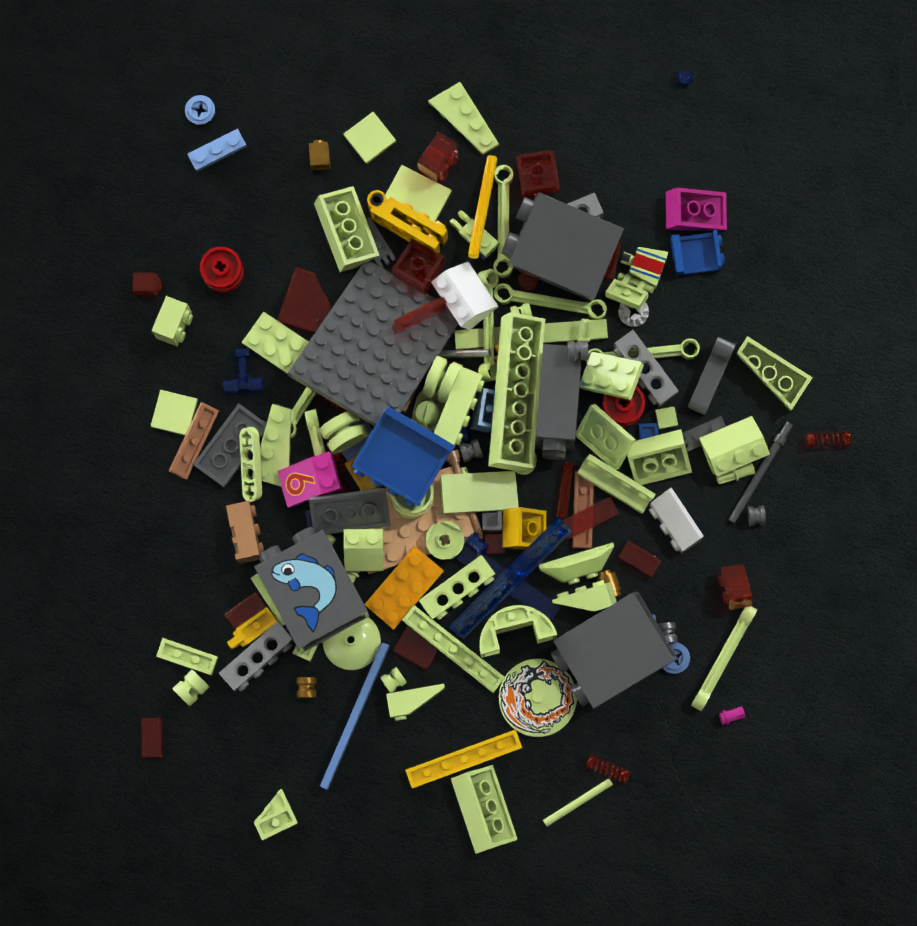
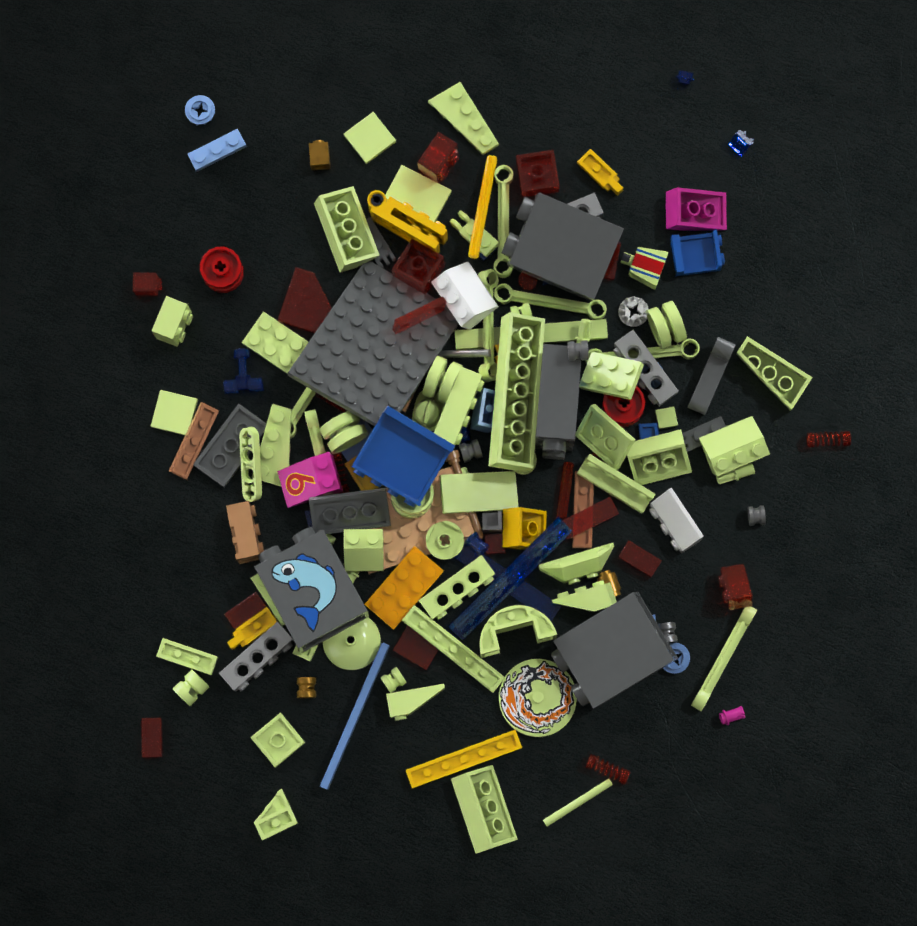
yellowish green plate [606,273,654,310] -> none
dark grey bar [728,422,793,524] -> none
none -> yellowish green tile [250,712,305,768]
none -> yellow hinge [577,149,623,196]
none -> yellowish green wheel [646,301,687,349]
none -> clear blue tile [728,130,754,157]

